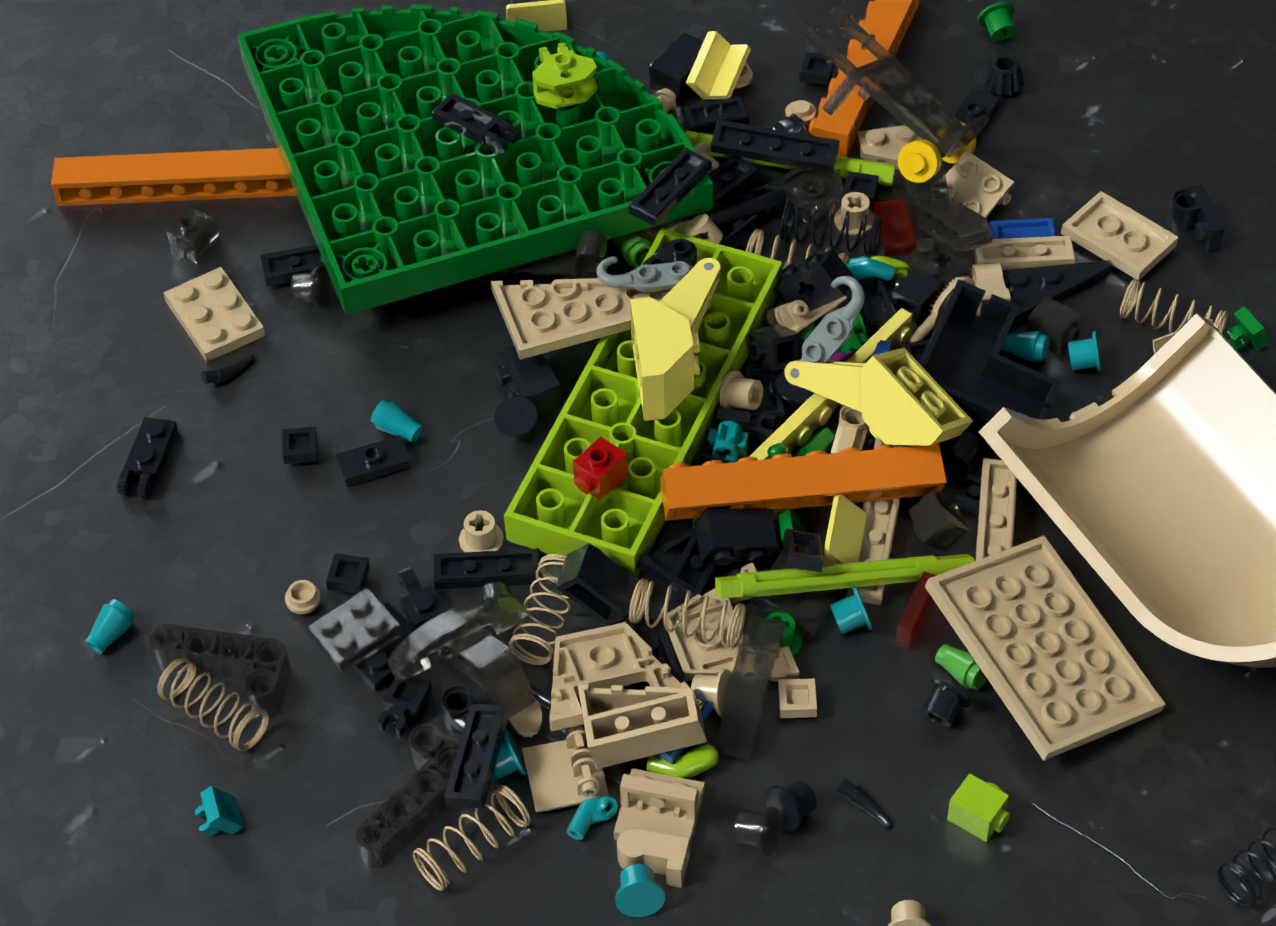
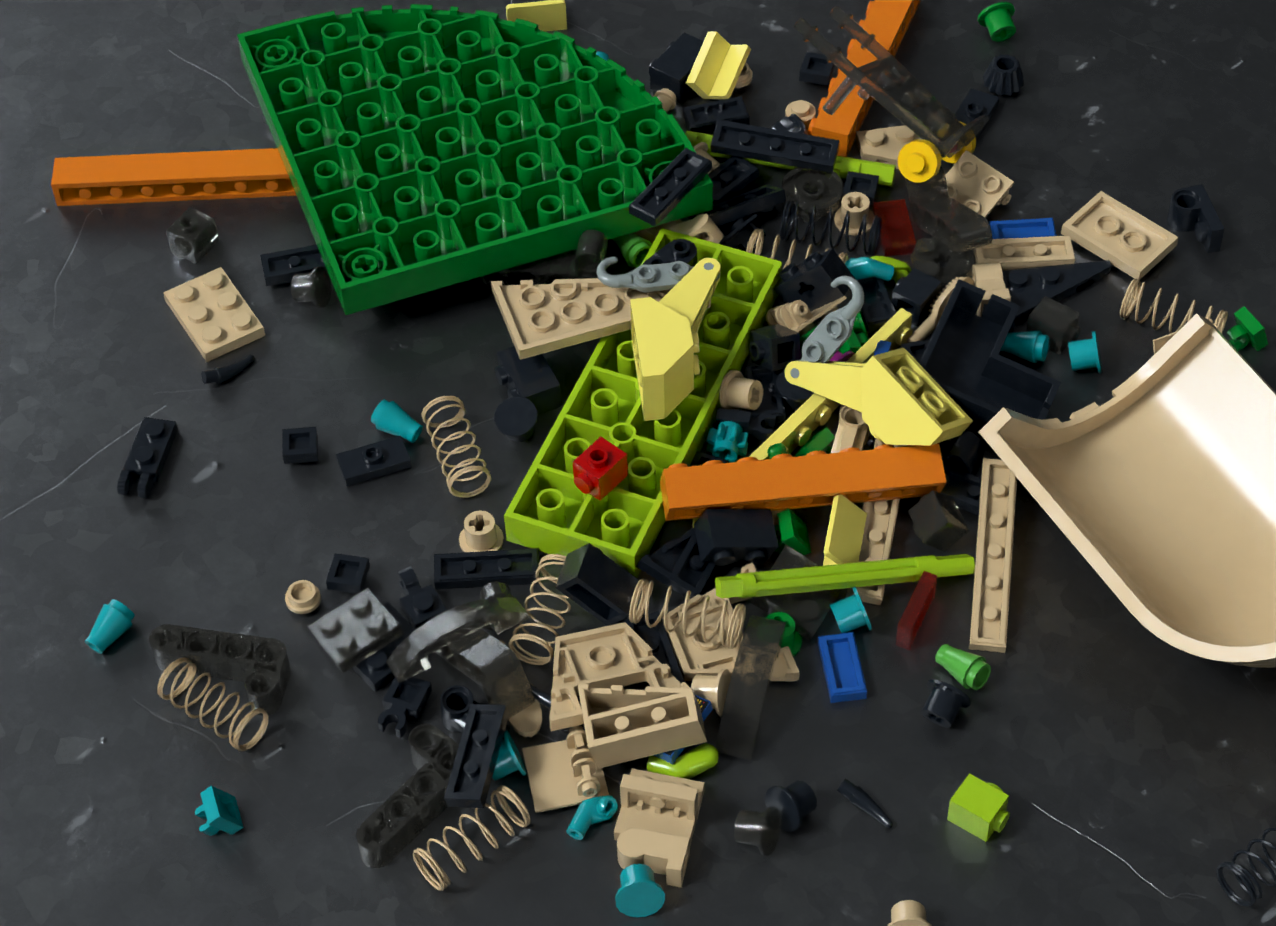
black hinge [432,93,521,155] -> none
lime hinge [532,42,598,109] -> none
tan plate [778,678,817,718] -> none
black plate [783,529,824,572] -> none
tan plate [925,536,1166,761] -> none
none -> tan piece [421,396,491,498]
none -> blue tile [818,632,867,703]

